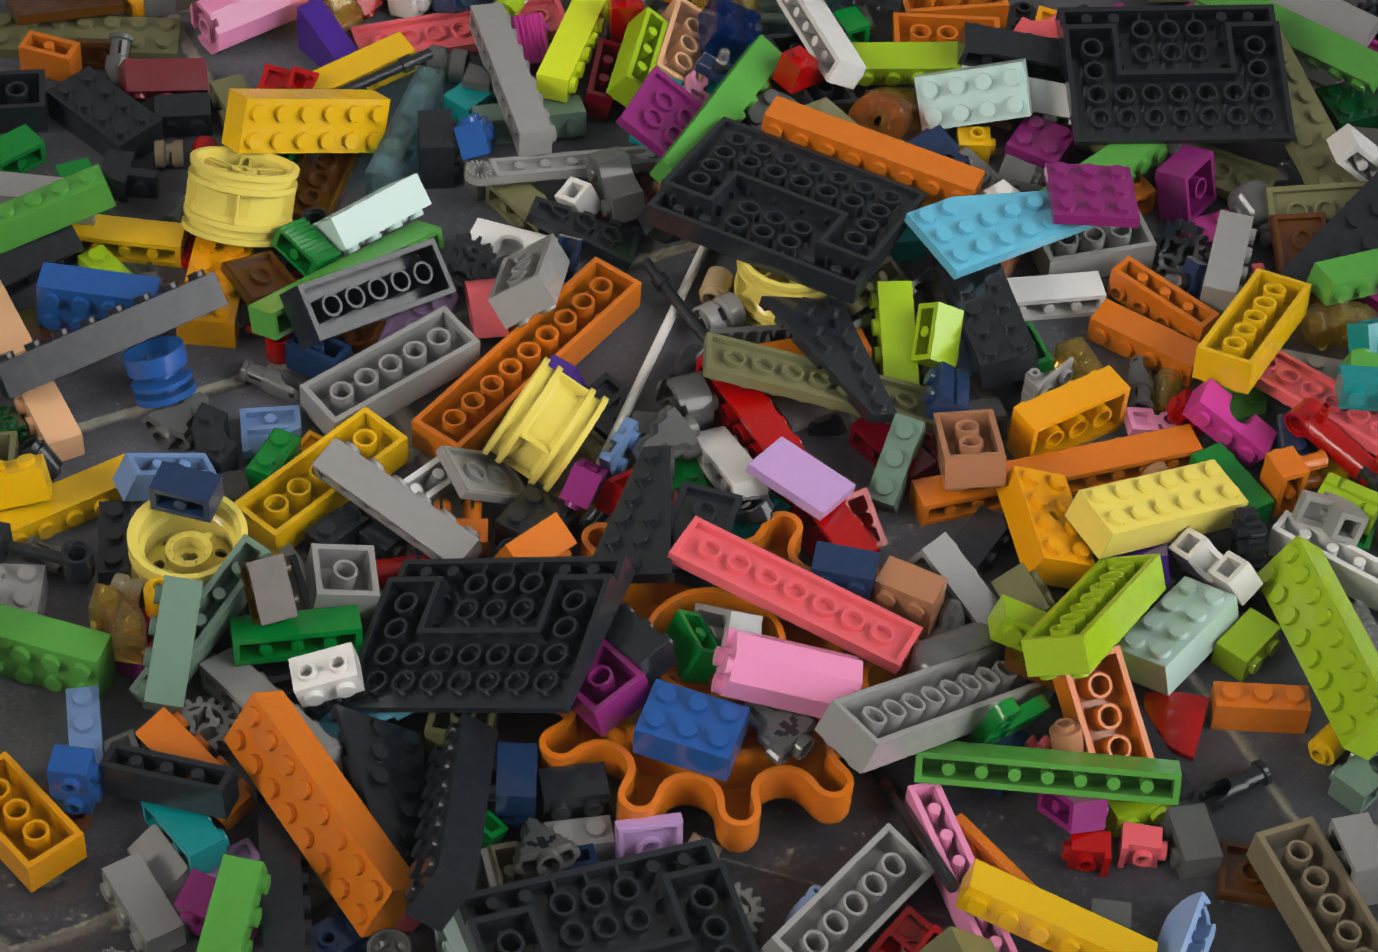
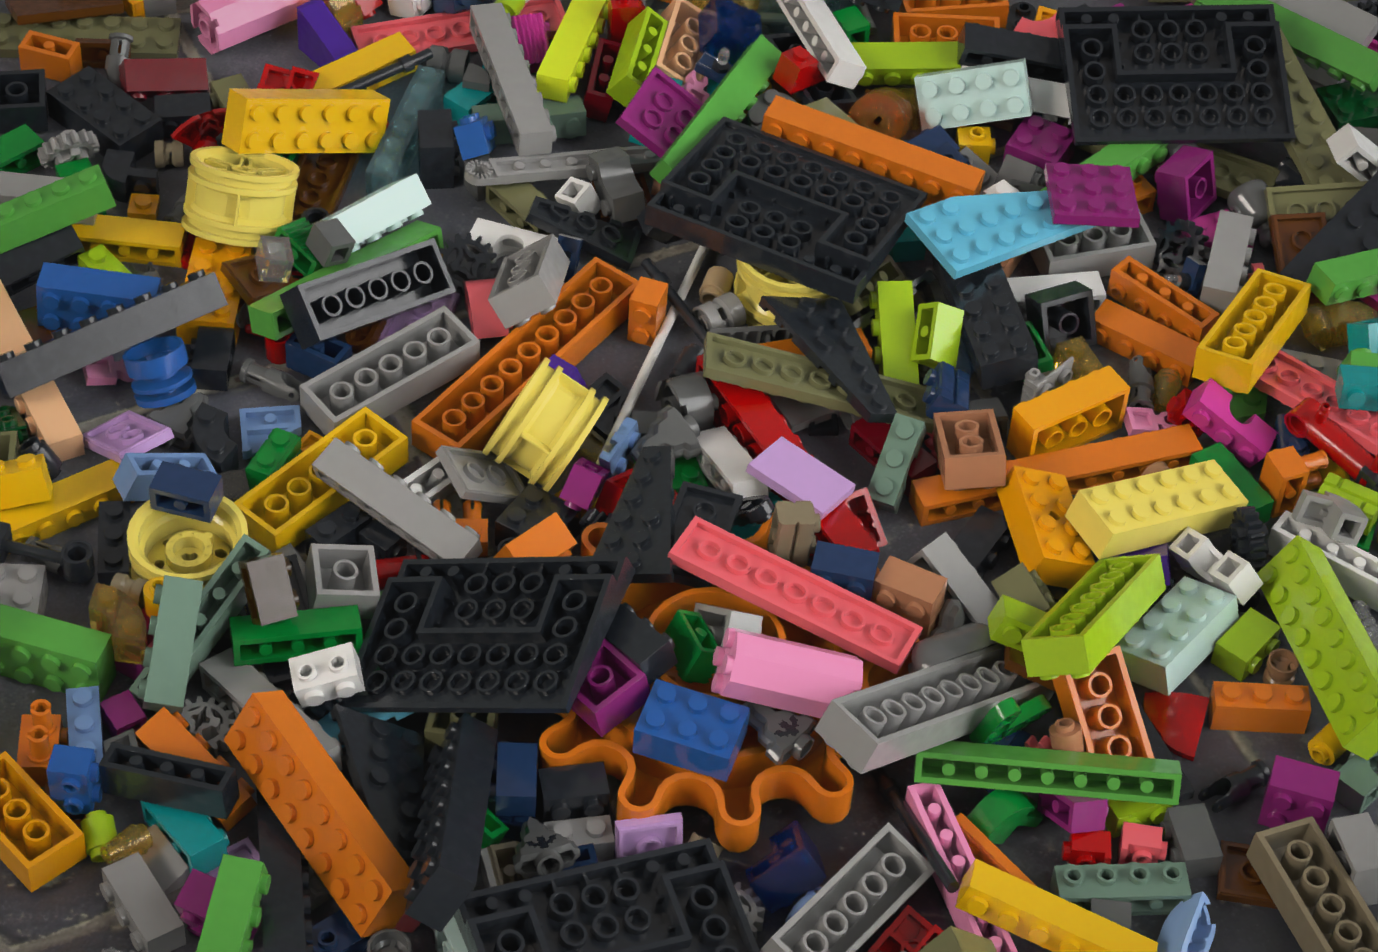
none -> orange brick [17,699,69,787]
none -> light grey gear [37,129,100,171]
none -> lime brick [80,810,120,863]
none -> bright pink plate [83,355,134,386]
none -> lavender tile [83,410,174,463]
none -> magenta brick [100,690,147,737]
none -> clear yellow cone [100,823,153,865]
none -> light orange plate [127,193,160,220]
none -> red brick [171,108,227,147]
none -> black brick [186,326,236,391]
none -> clear brick [255,235,294,283]
none -> dark grey brick [305,218,356,268]
none -> orange brick [627,276,668,347]
none -> clear blue brick [745,820,827,914]
none -> dark tan brick [767,501,821,567]
none -> green brick [967,789,1044,844]
none -> black brick [1025,280,1097,356]
none -> sand green brick [1050,861,1192,916]
none -> magenta brick [1257,755,1340,834]
none -> medium nougat wheel [1262,649,1299,685]

